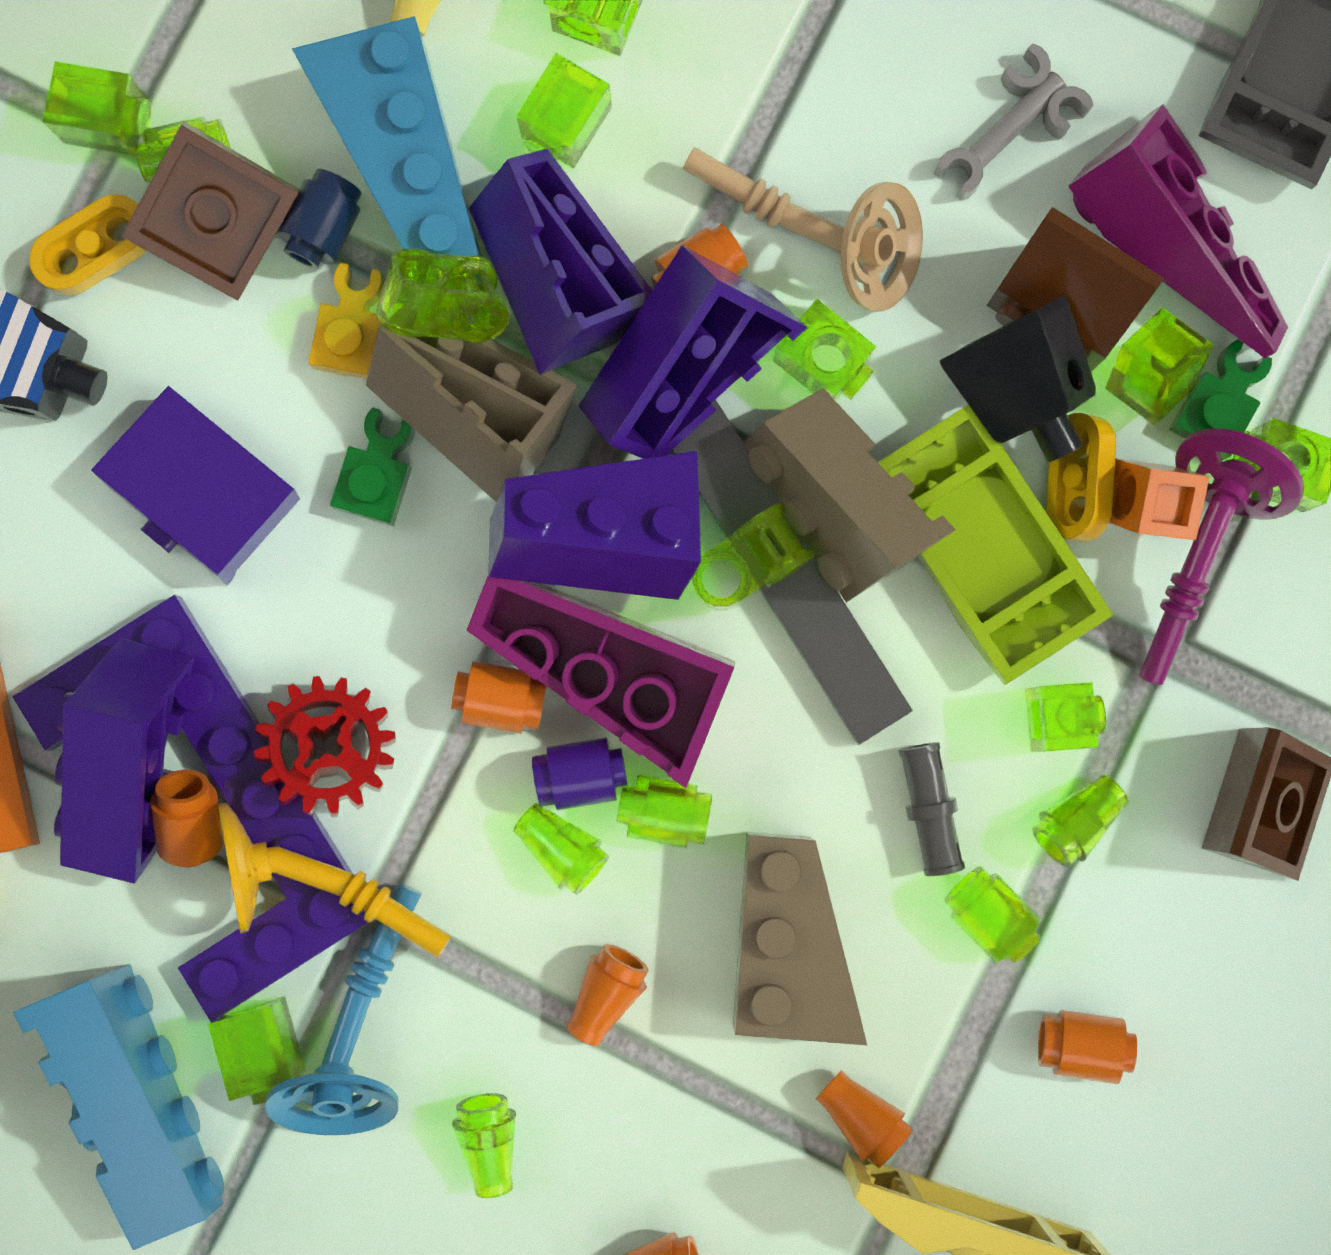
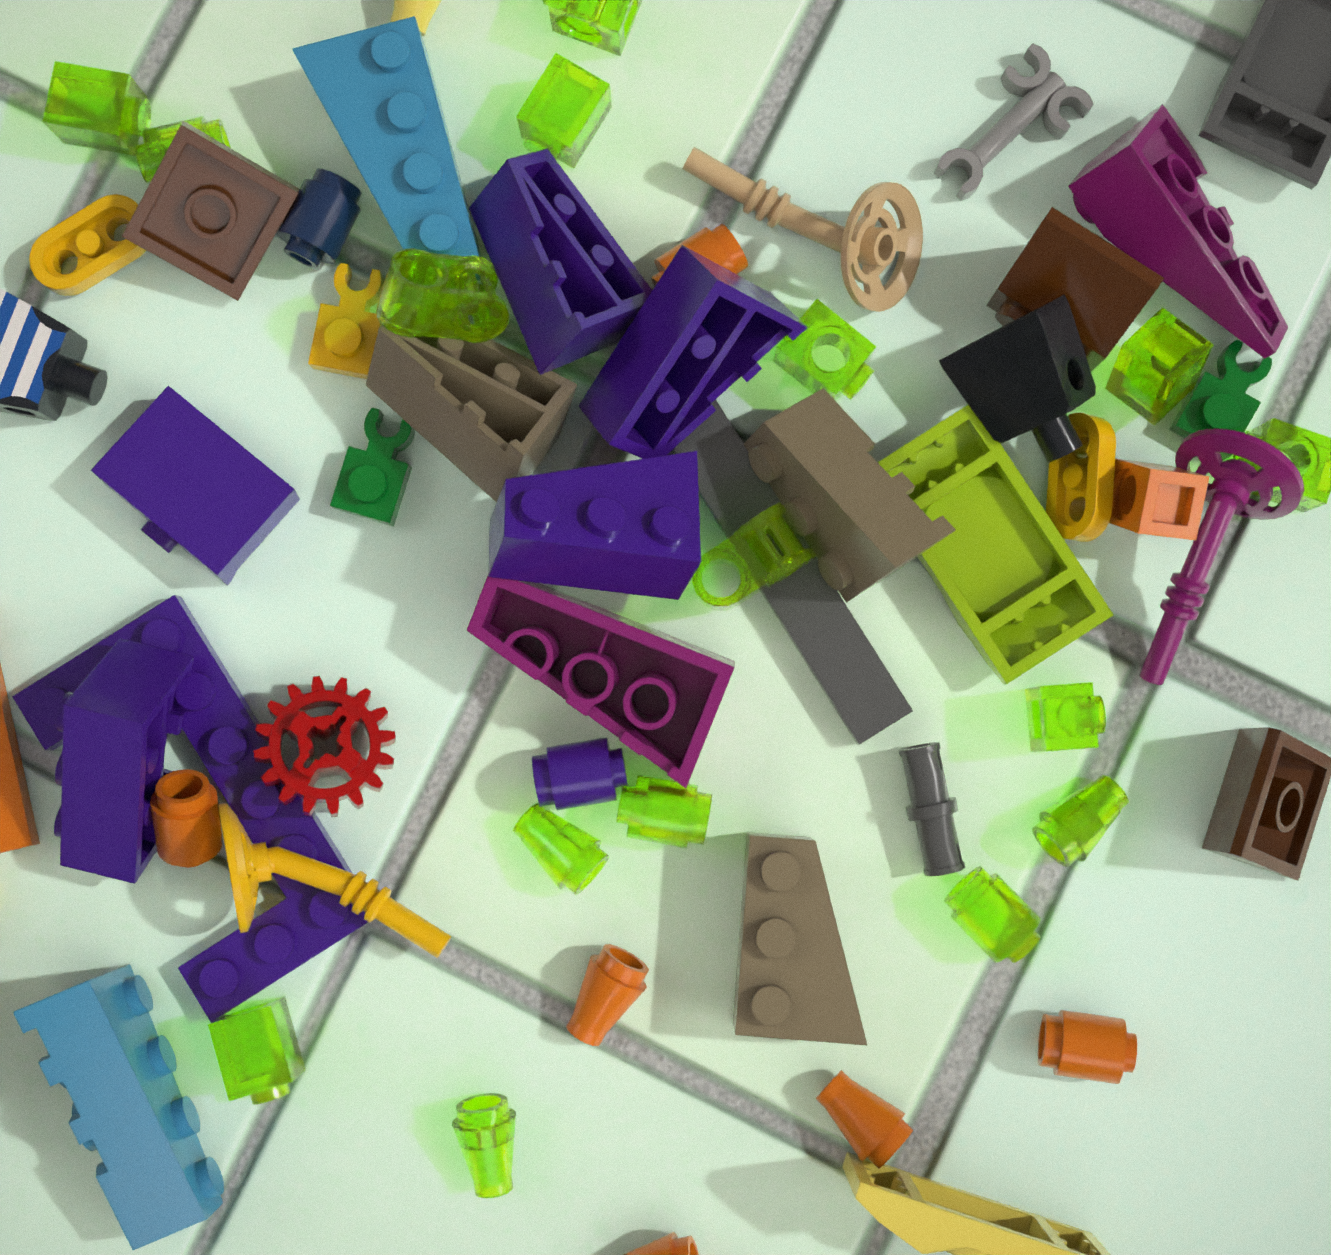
dark azure dish [265,883,422,1135] -> none
orange brick [451,661,546,734] -> none

